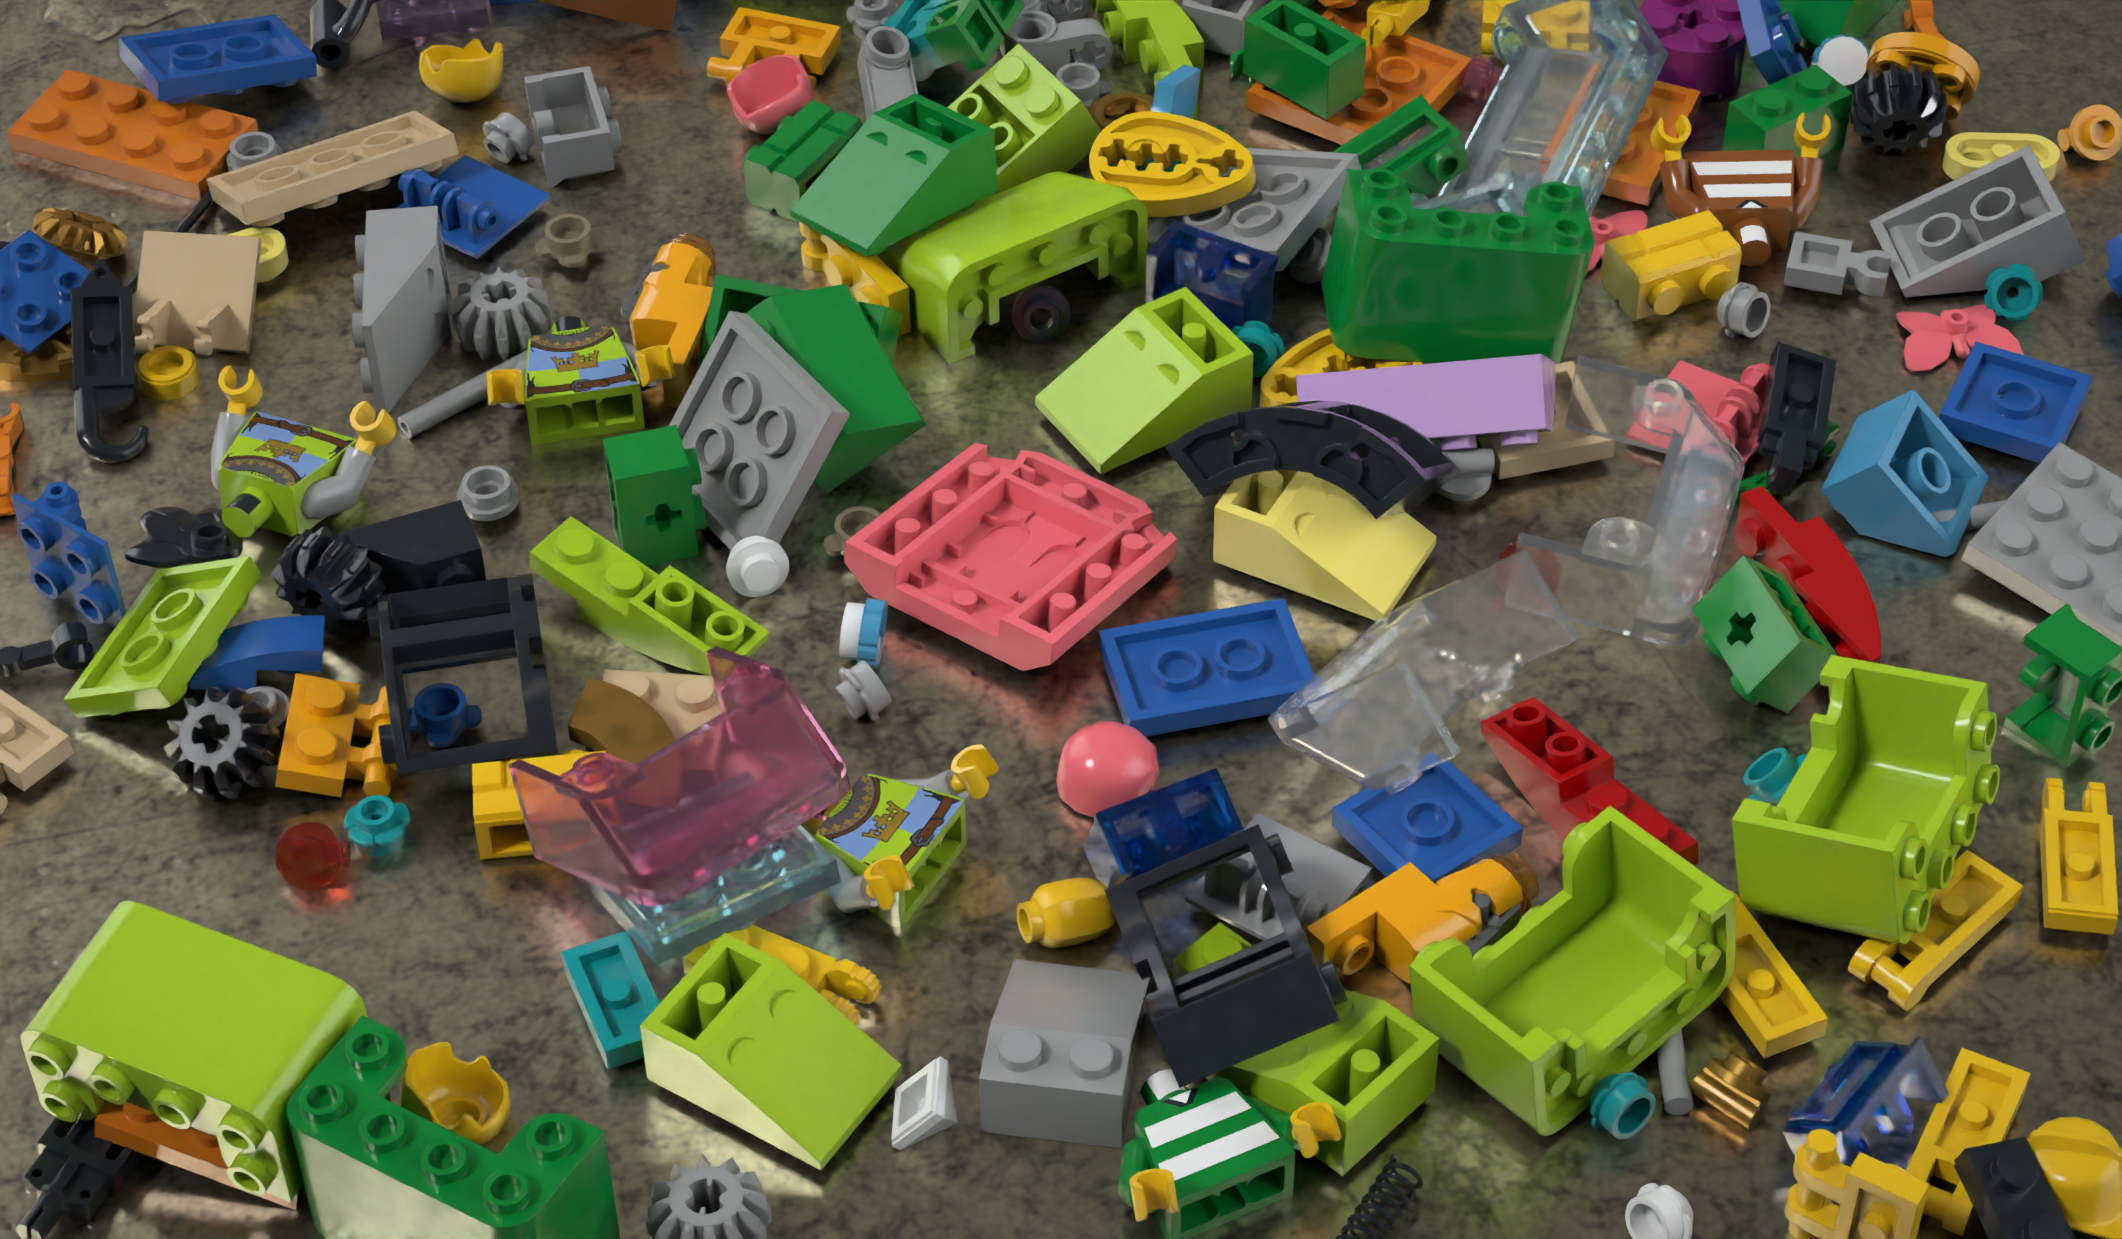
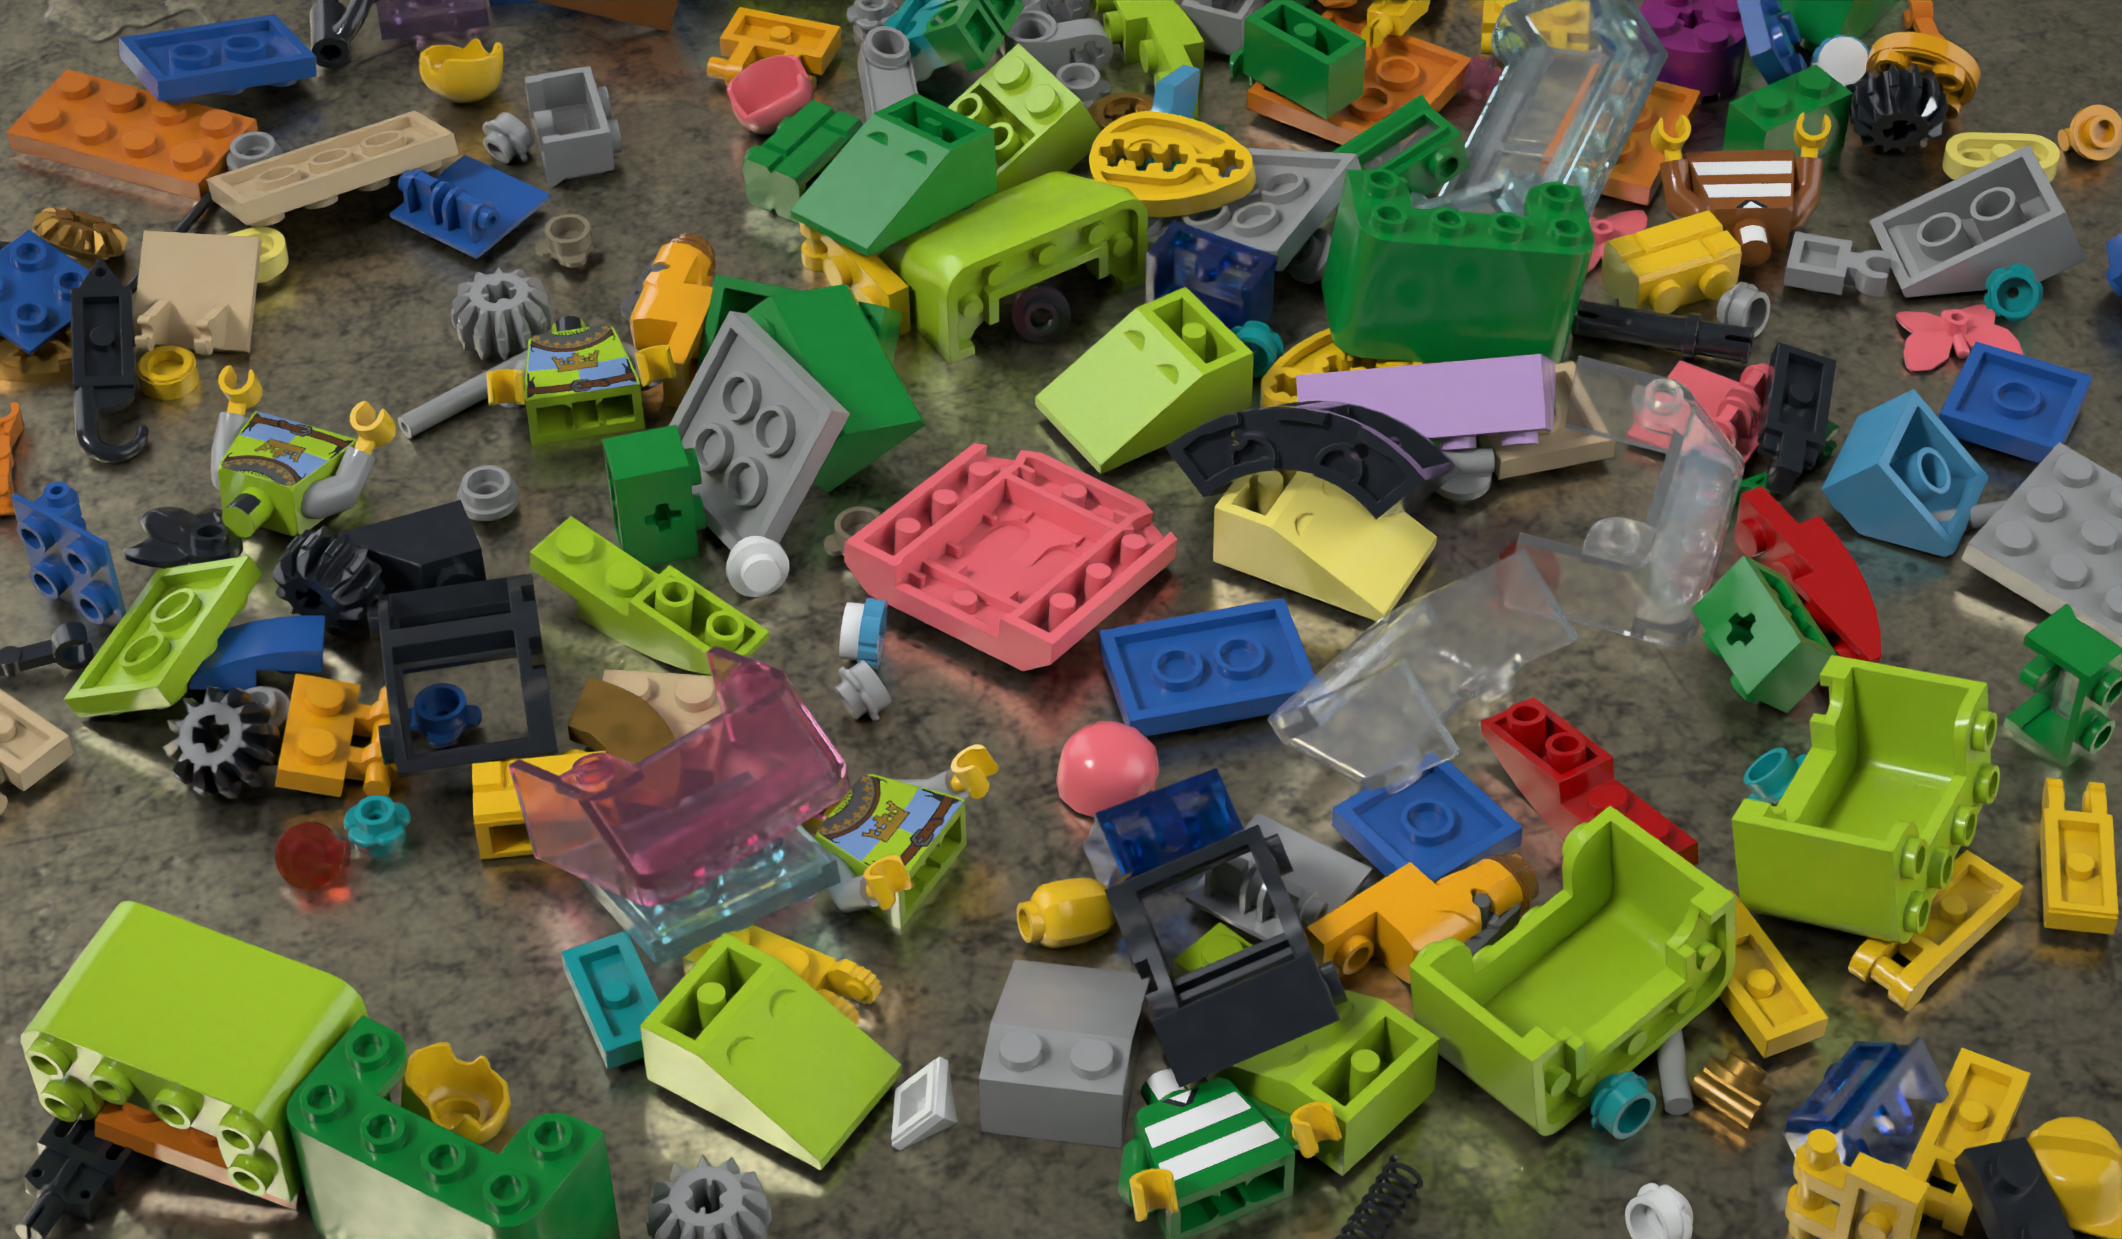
light grey slope [352,206,452,414] -> none
none -> black pin [1571,299,1755,365]

